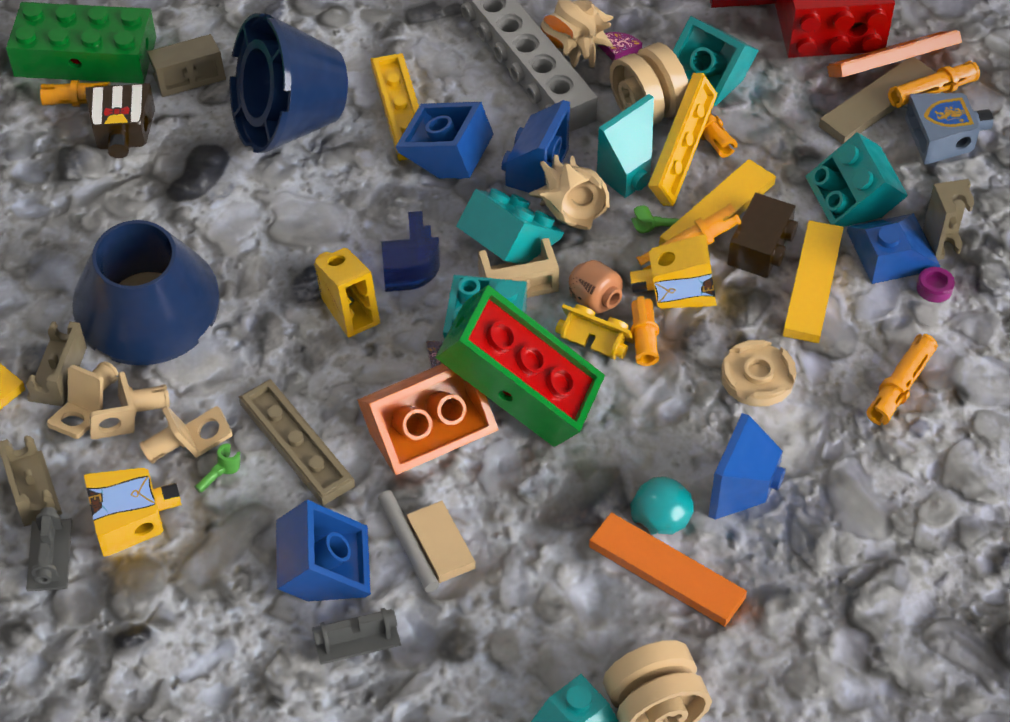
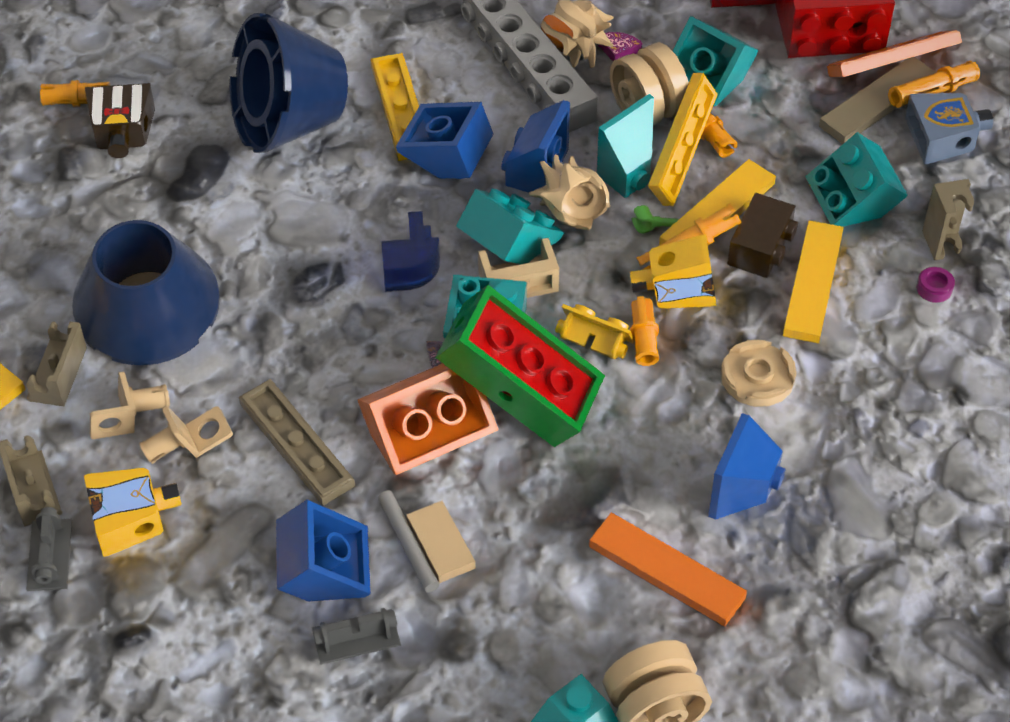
green brick [6,2,157,84] -> none
tan bracket [47,361,118,439] -> none
dark tan hinge [147,34,226,97] -> none
bright green hand [194,443,241,493] -> none
yellow torso [314,248,381,338] -> none
nougat head [568,260,623,314] -> none
teal hair [630,476,694,535] -> none
blue slope [847,213,940,284] -> none
light orange pin [866,334,938,425] -> none

